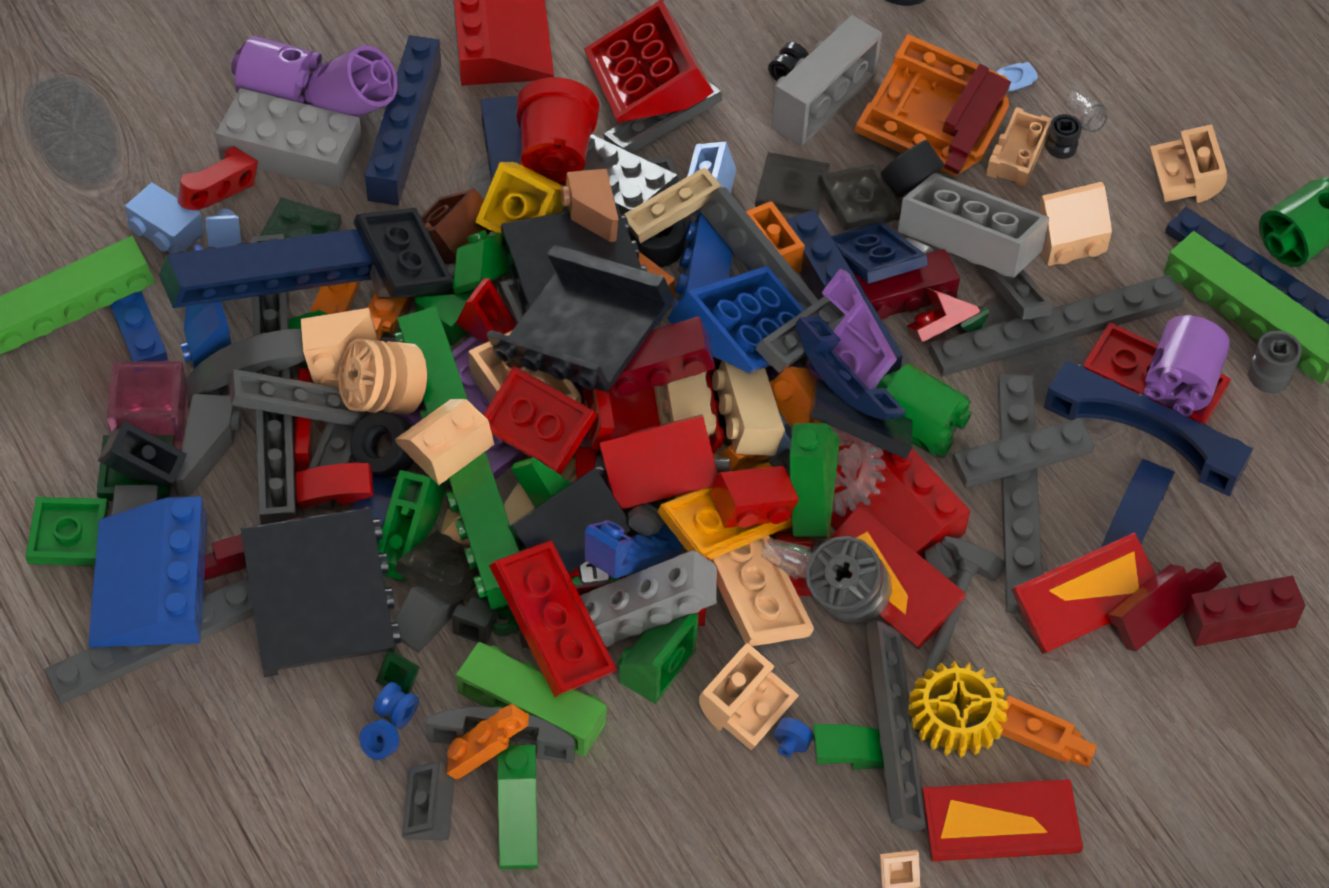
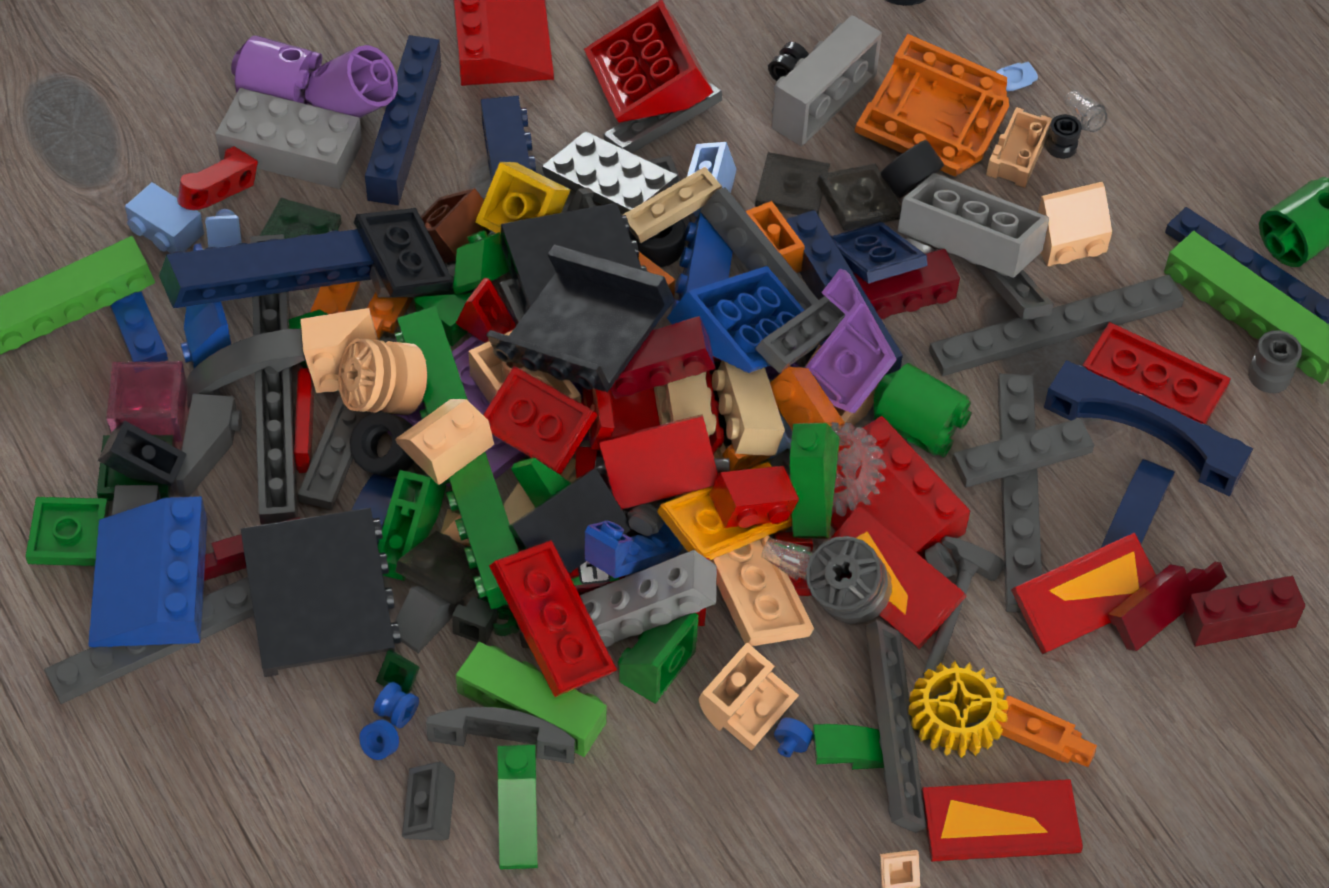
dark grey plate [229,369,368,426] -> none
red slope [295,463,373,509] -> none
orange hinge [446,703,529,780] -> none
red piece [516,77,600,185] -> none
nougat slope [561,169,619,242] -> none
dark blue slope [796,316,906,420] -> none
black tile [810,378,912,458] -> none
slope [906,287,980,342] -> none
dark red piece [942,64,1011,175] -> none
dark green slope [953,306,990,332] -> none
medium lavender cylinder [1144,315,1230,416] -> none
light nougat brick [1150,124,1228,203] -> none

